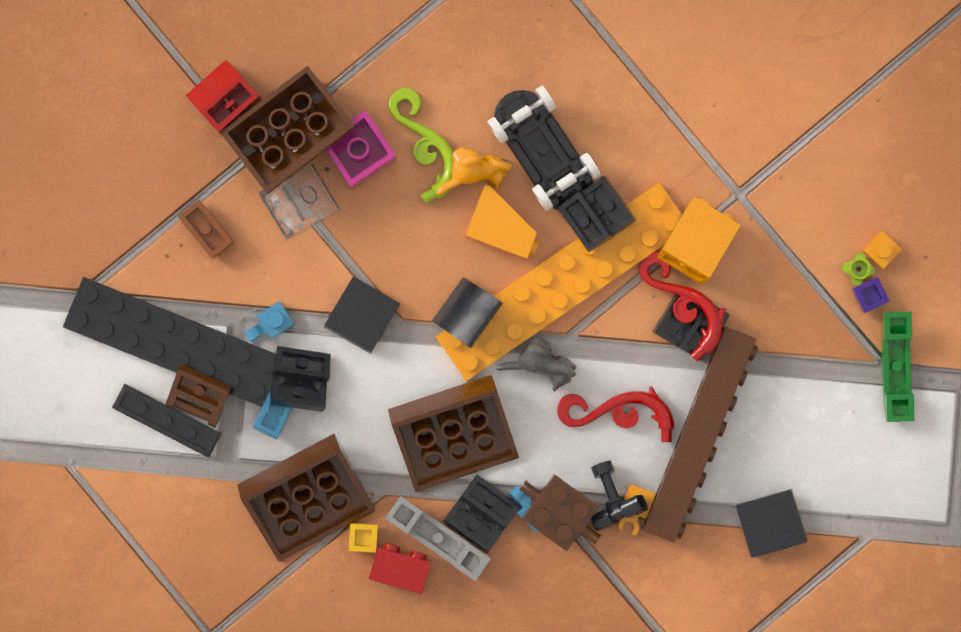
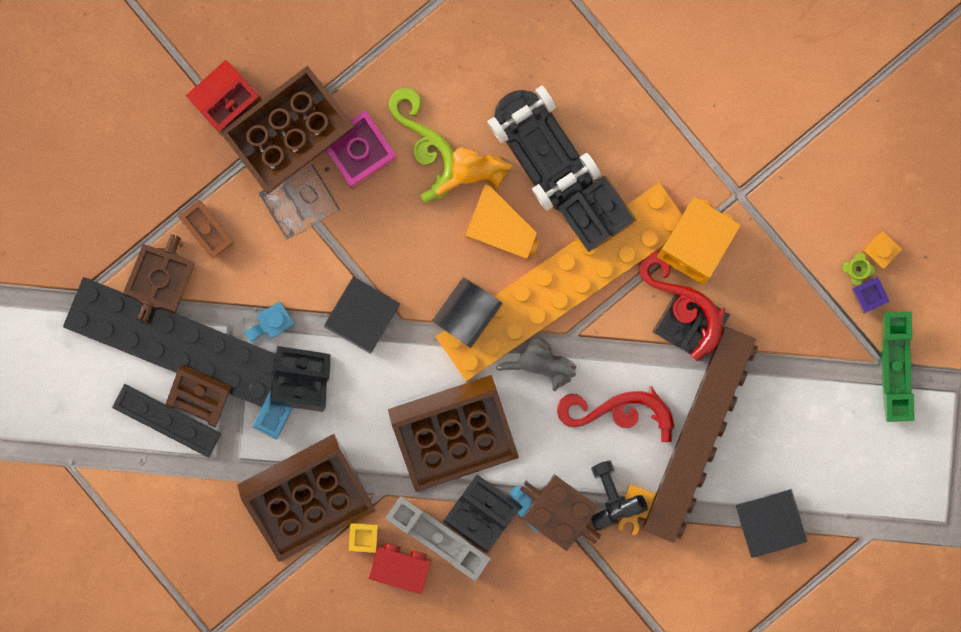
none -> reddish brown plate [123,234,195,323]

